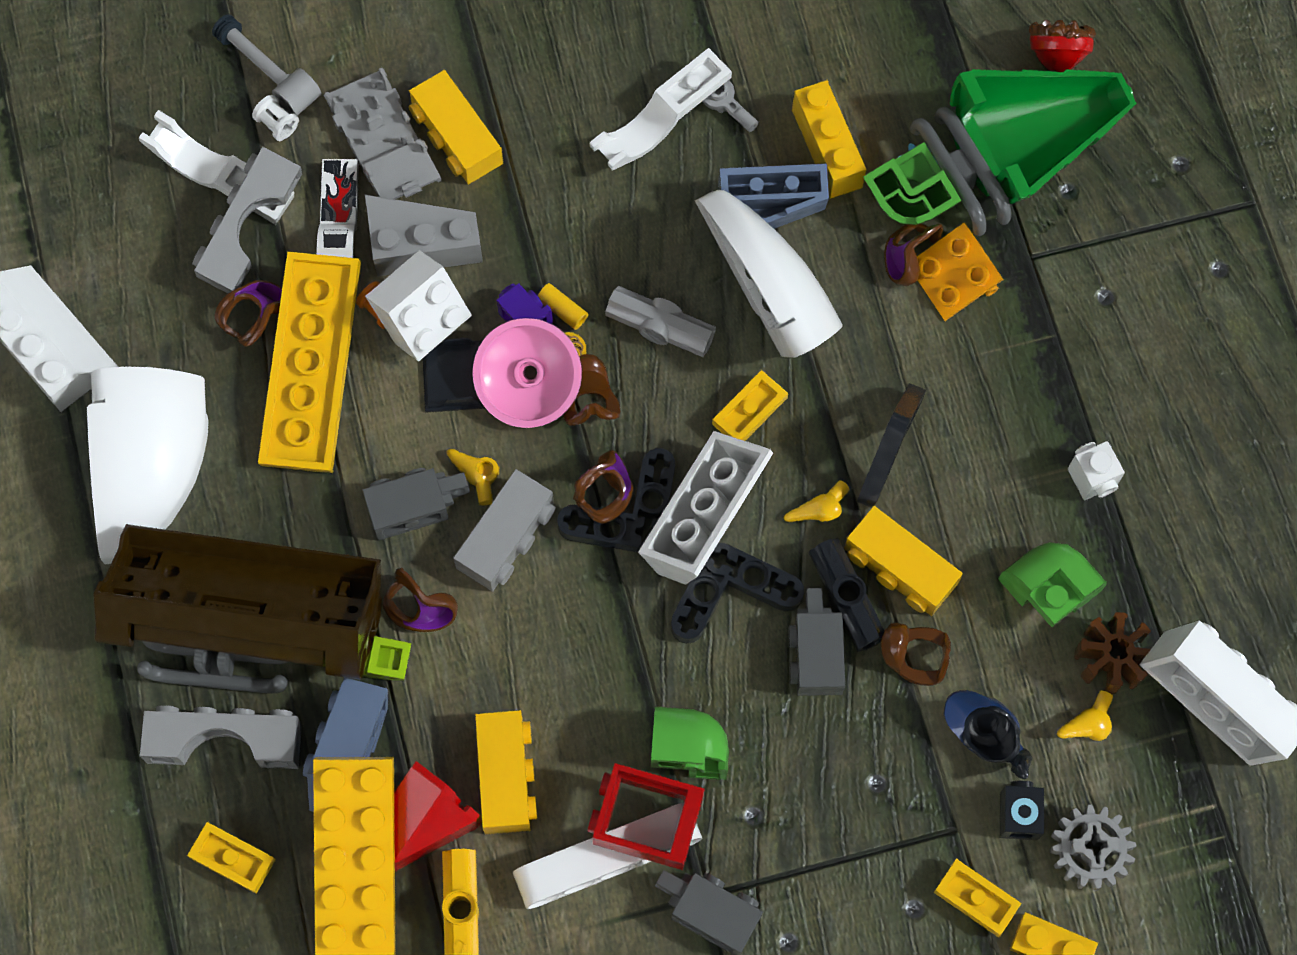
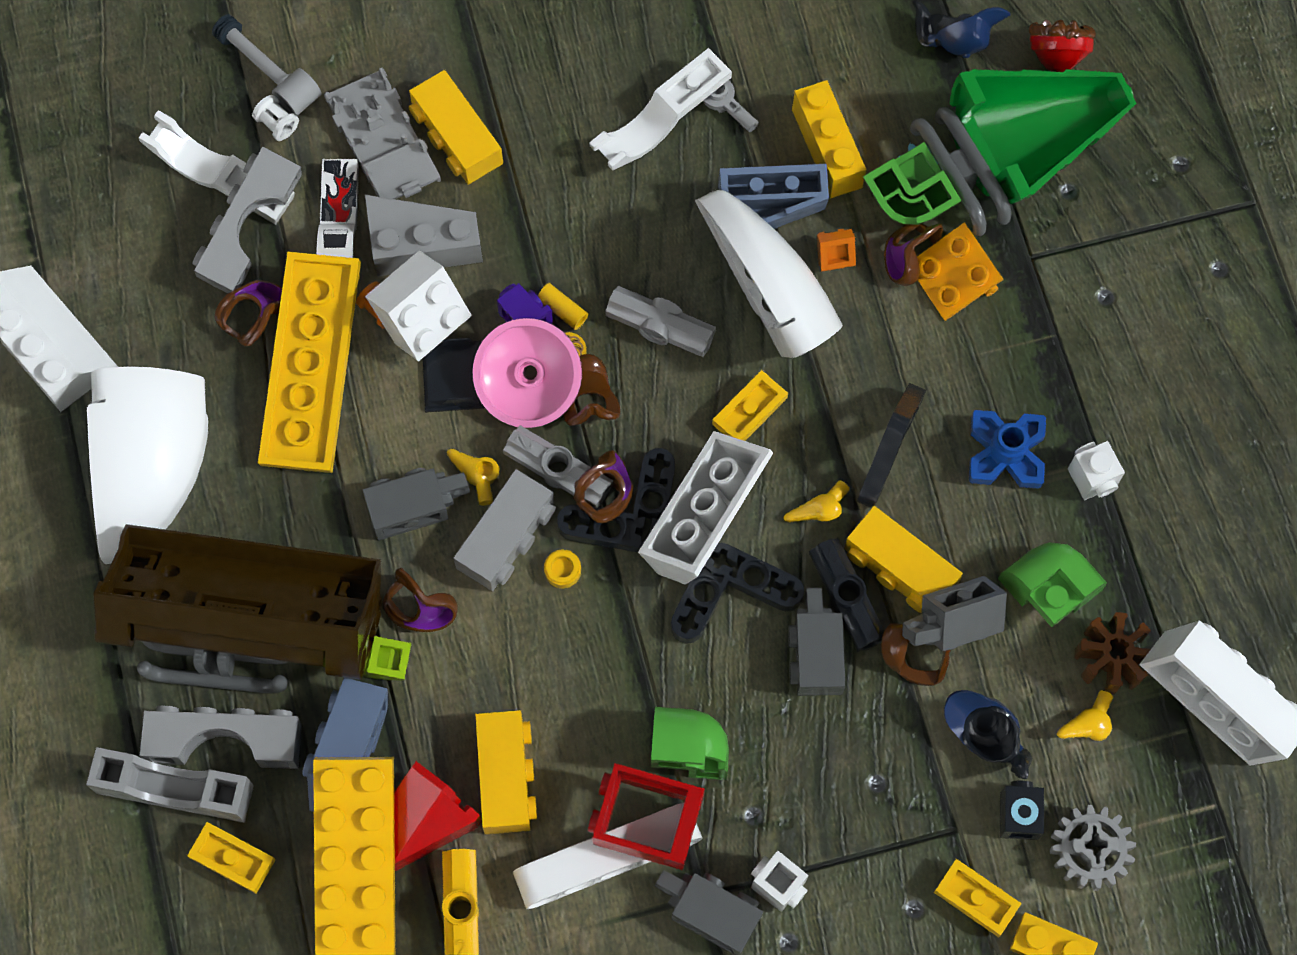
none -> light grey arch [86,747,254,823]
none -> light grey piece [503,425,613,508]
none -> yellow tile [544,549,581,589]
none -> white brick [751,851,808,912]
none -> orange tile [817,229,856,272]
none -> dark grey hinge [902,576,1007,651]
none -> dark blue hair [912,0,1011,58]
none -> blue plant [969,410,1046,489]

